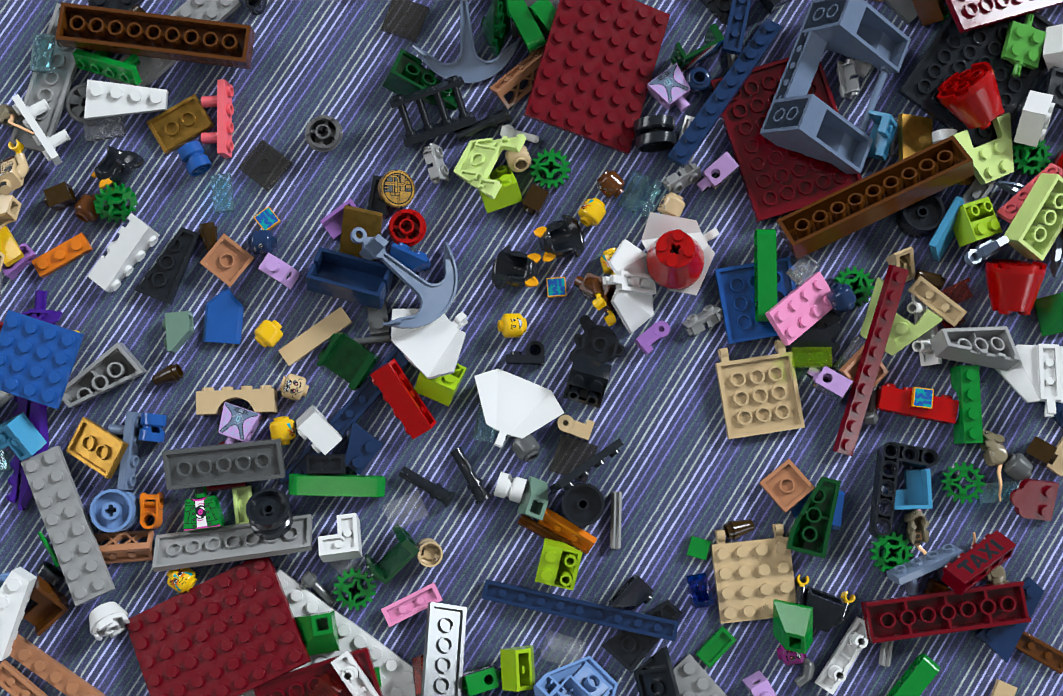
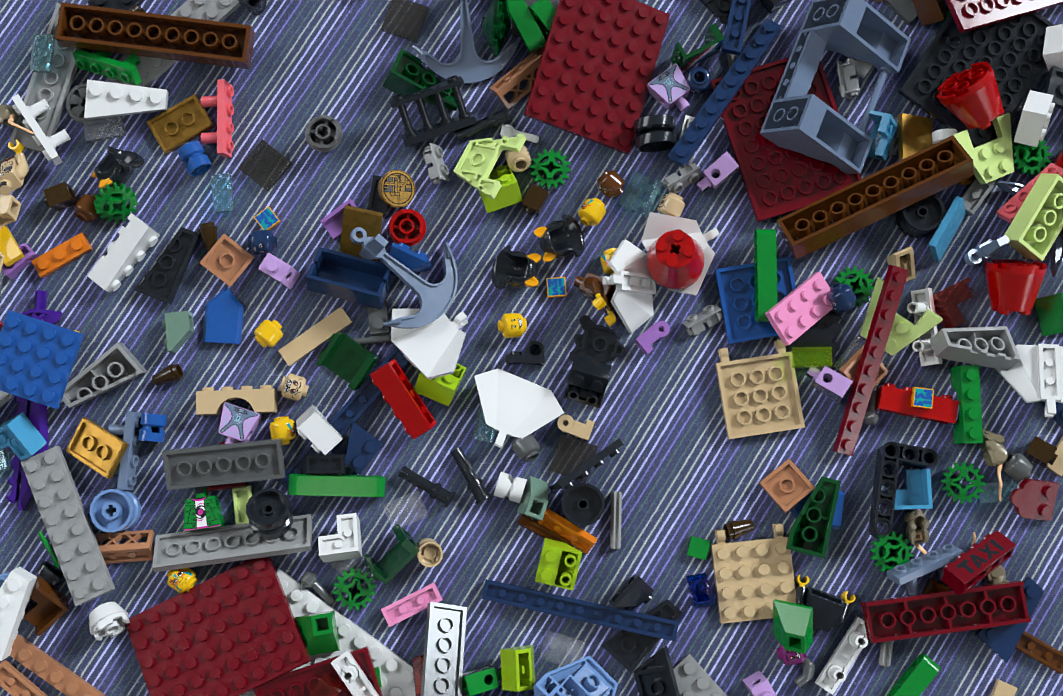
orange piece [139,492,164,529] -> none
green tile [695,625,737,668] -> none
clear plate [786,254,820,286] -> none
tan tile [908,276,967,327] -> none
dark brown cone [914,270,945,291] -> none
lime slope [953,196,1002,247] -> none
bright green plate [1001,14,1046,77] -> none

